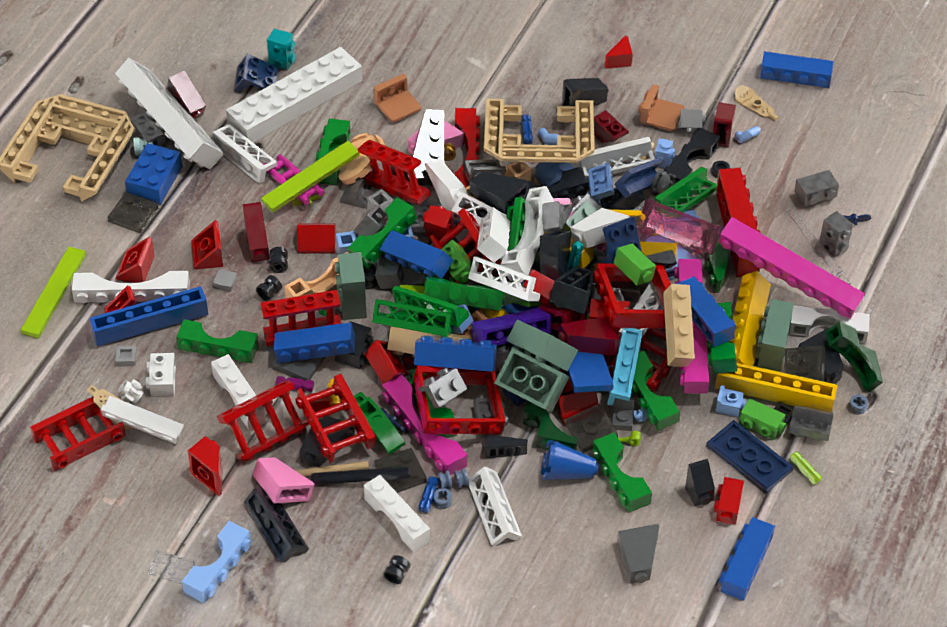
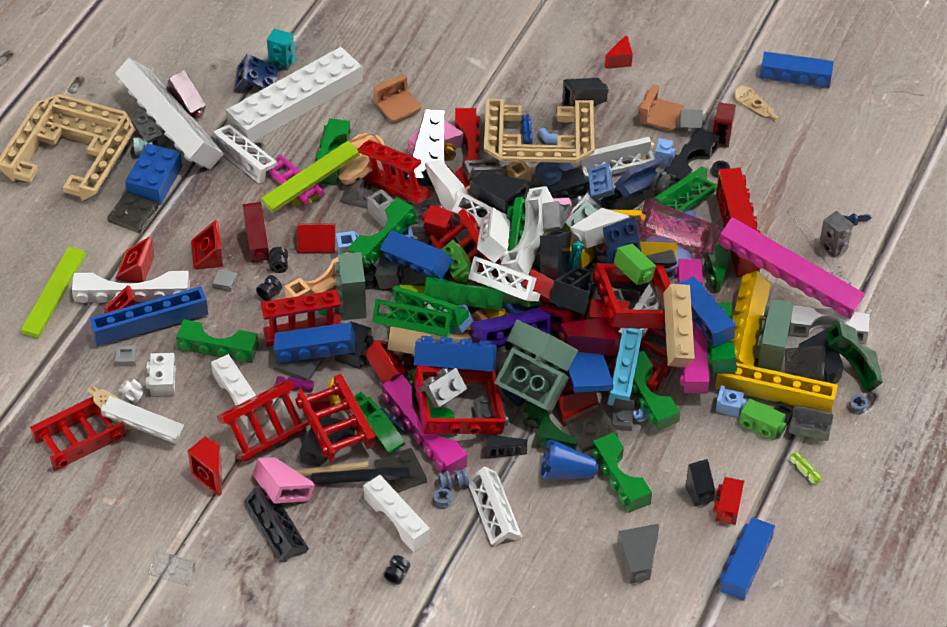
light blue arch [182,521,252,603] -> none
flat silver brick [354,204,388,236] -> none
blue axle [419,476,439,513] -> none
dark red slope [594,110,629,143] -> none
lime hand [618,431,641,446] -> none
dark blue tile [706,420,794,494] -> none
light blue arm [734,126,760,143] -> none
flat silver brick [794,170,839,207] -> none

